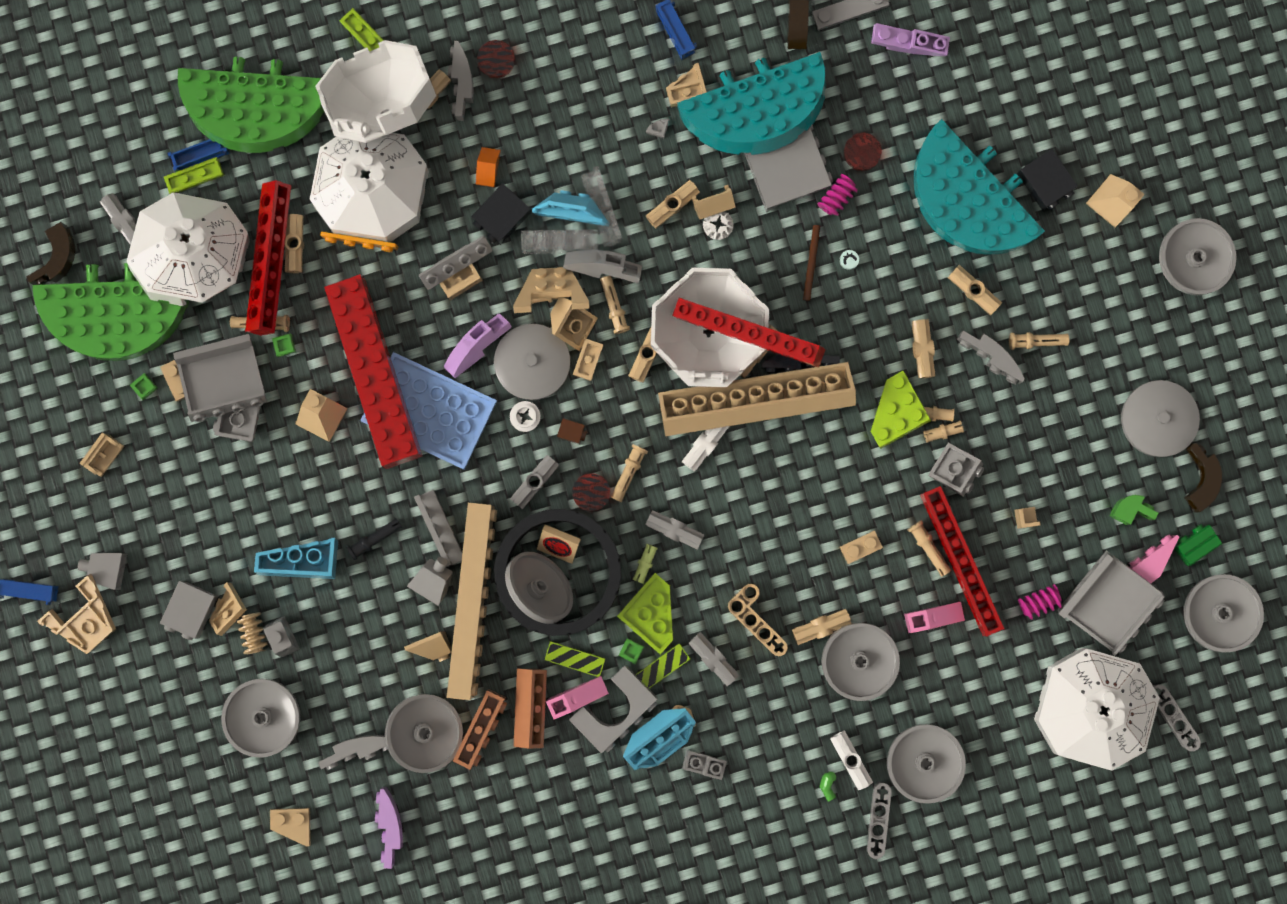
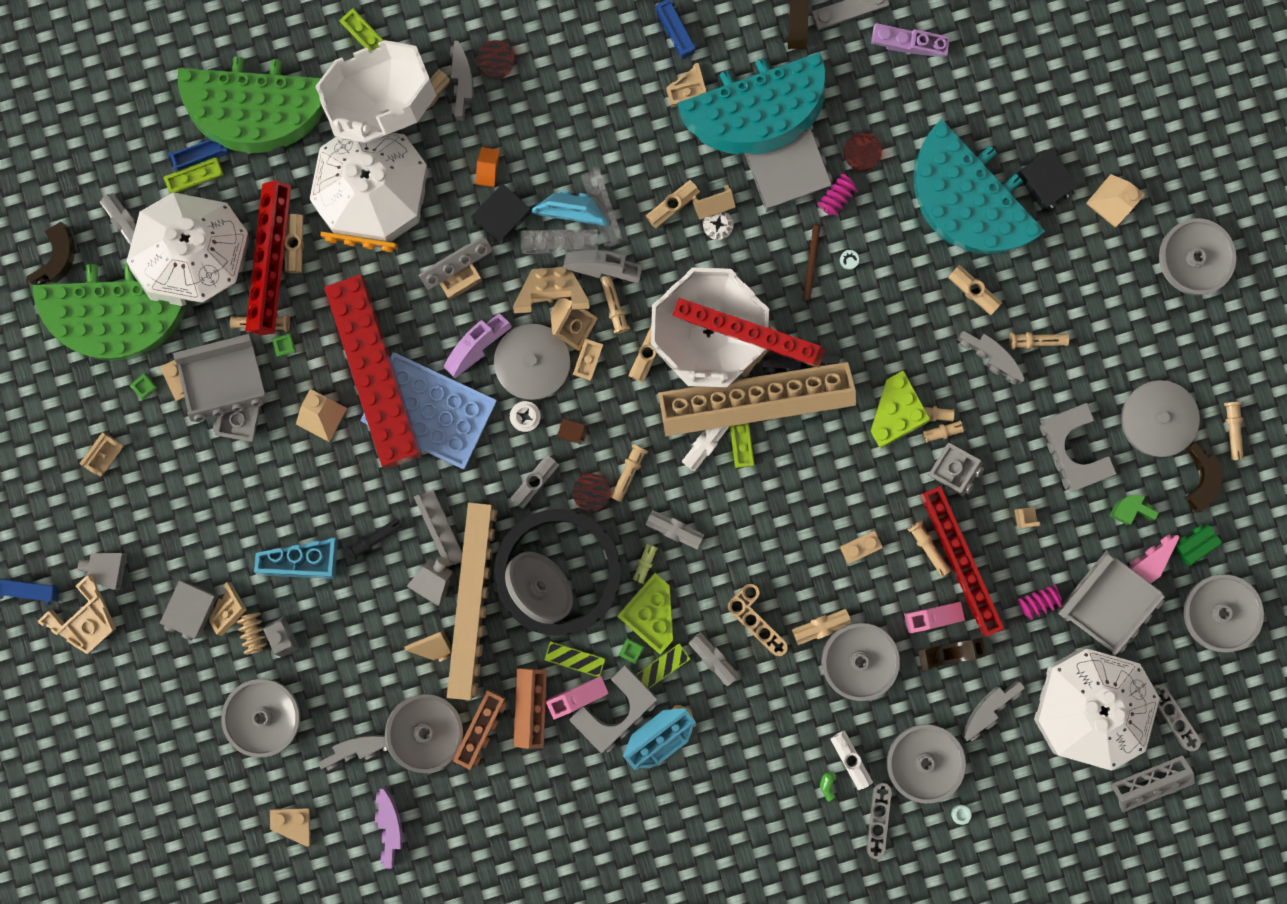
tan tile [537,525,581,564] -> none
light grey tile [646,119,670,139] -> none
light grey slope [682,750,727,780] -> none
tan piece [912,319,935,379] -> none
none -> lime tile [730,423,754,468]
none -> dark brown arch [919,637,986,670]
none -> light aqua tile [951,804,972,825]
none -> light grey slope [962,681,1025,741]
none -> light grey arch [1040,403,1116,492]
none -> light grey fence [1111,755,1195,812]
none -> tan pin [1224,402,1244,460]

